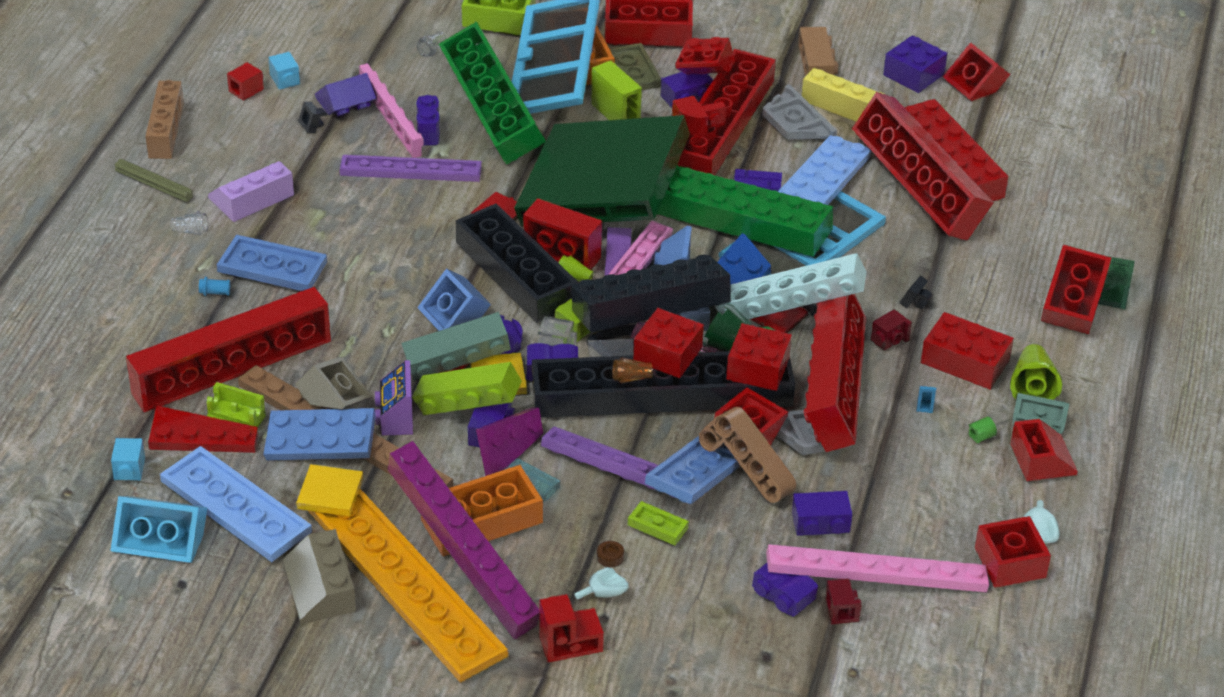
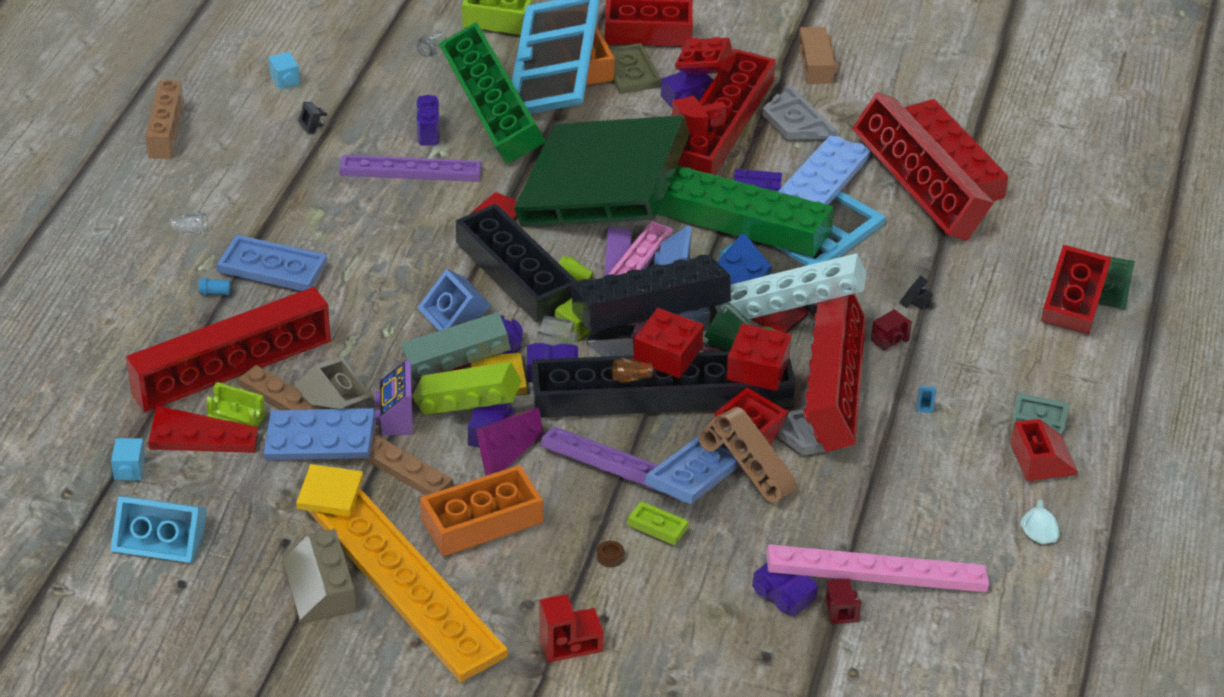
olive axle [115,159,193,202] -> none
light blue plate [160,446,312,562] -> none
lavender slope [208,161,294,222] -> none
red brick [227,62,264,101] -> none
dark purple slope [315,73,376,117] -> none
bright pink plate [359,63,424,158] -> none
magenta brick [387,441,539,640] -> none
clear light blue tile [506,458,560,502] -> none
red brick [523,198,602,270] -> none
light aqua piece [574,567,629,600] -> none
lime brick [591,60,642,120] -> none
dark purple brick [792,491,853,536] -> none
light yellow brick [802,68,884,121] -> none
dark purple brick [883,35,948,93] -> none
red brick [920,312,1014,390] -> none
red slope [943,42,1011,101] -> none
bright green hose [968,416,997,443] -> none
red brick [975,516,1051,588] -> none
lime cone [1010,344,1063,400] -> none

